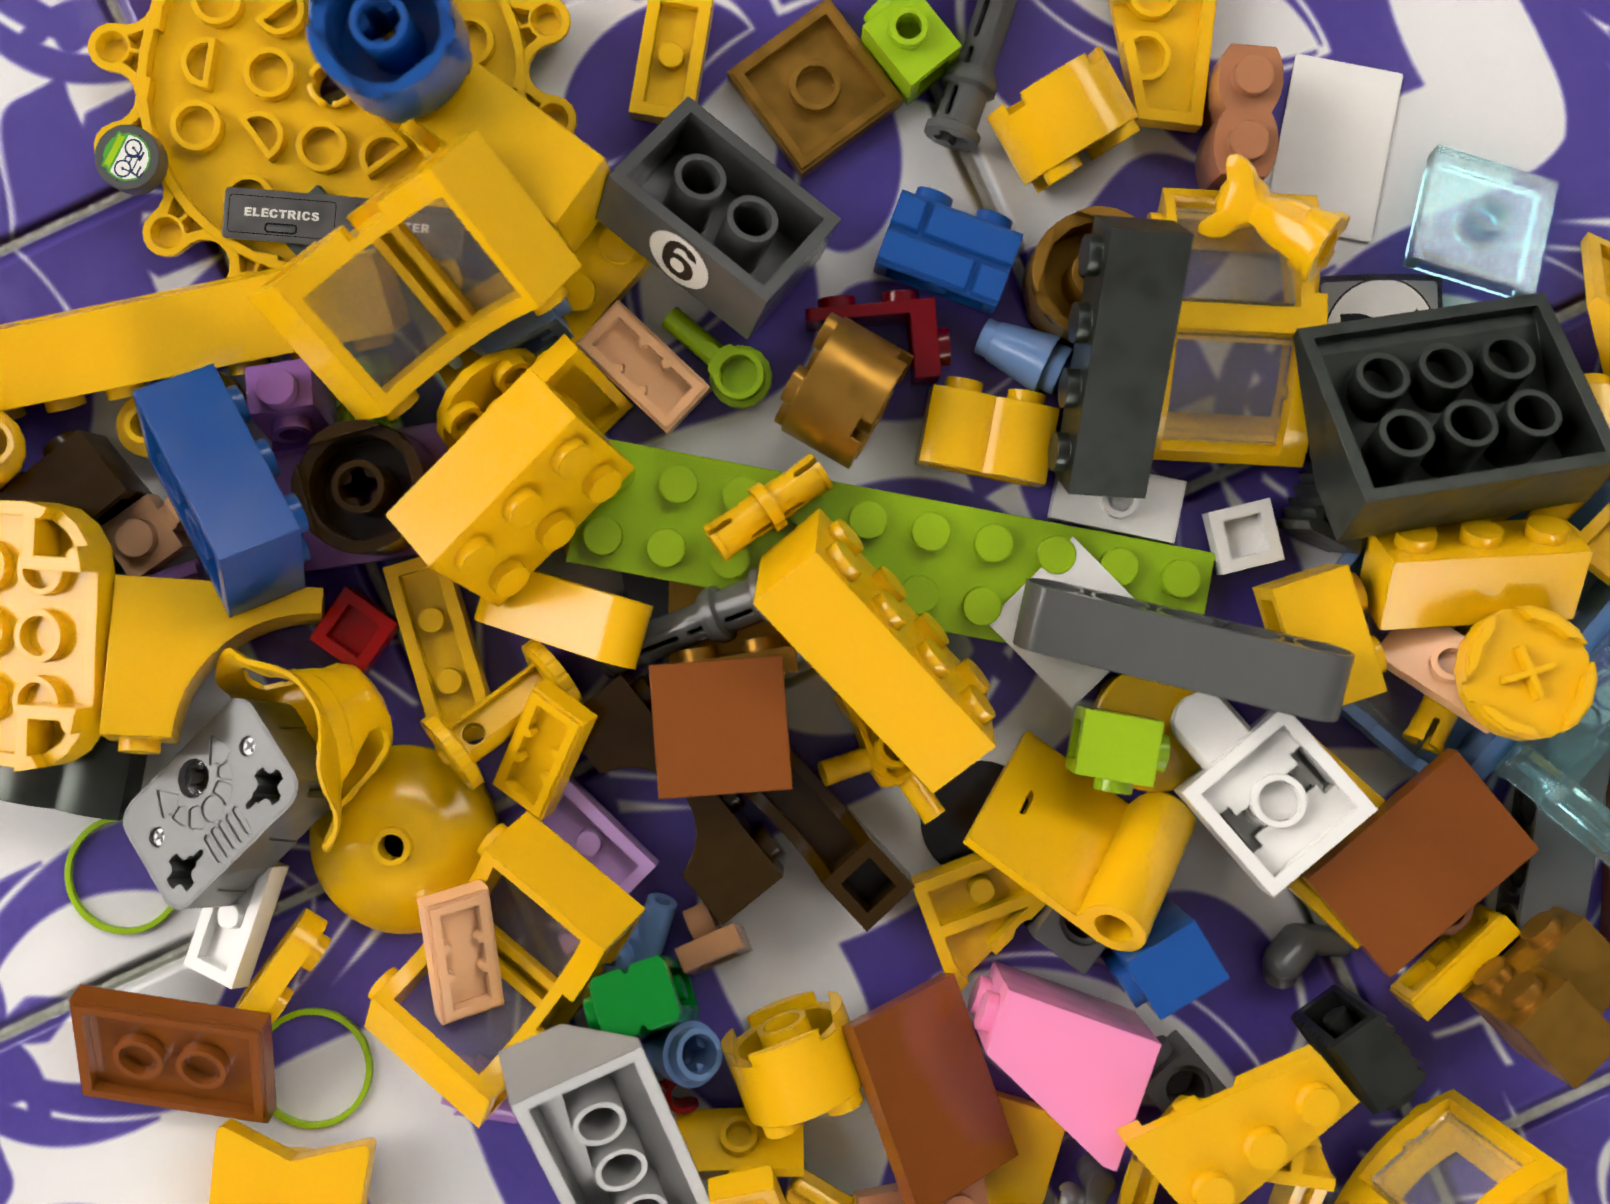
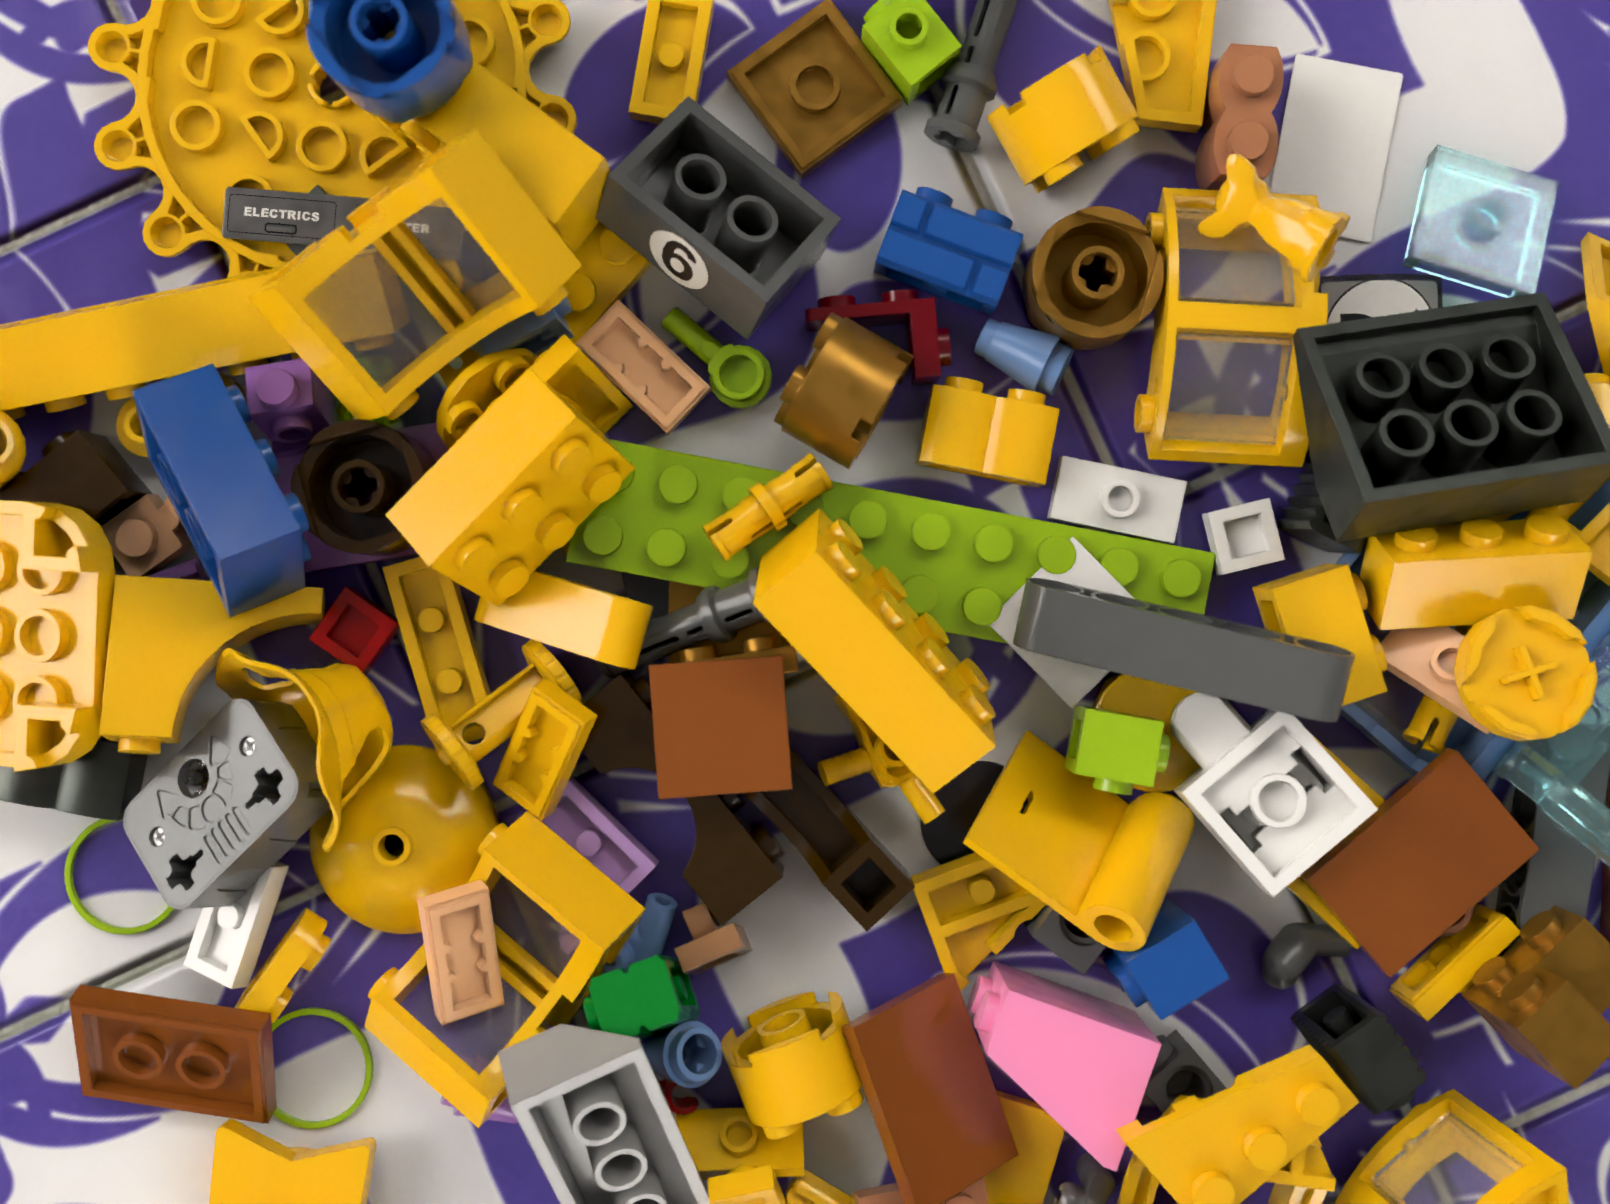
tile [95,125,168,195] -> none
pearl dark grey brick [1048,215,1194,499] -> none

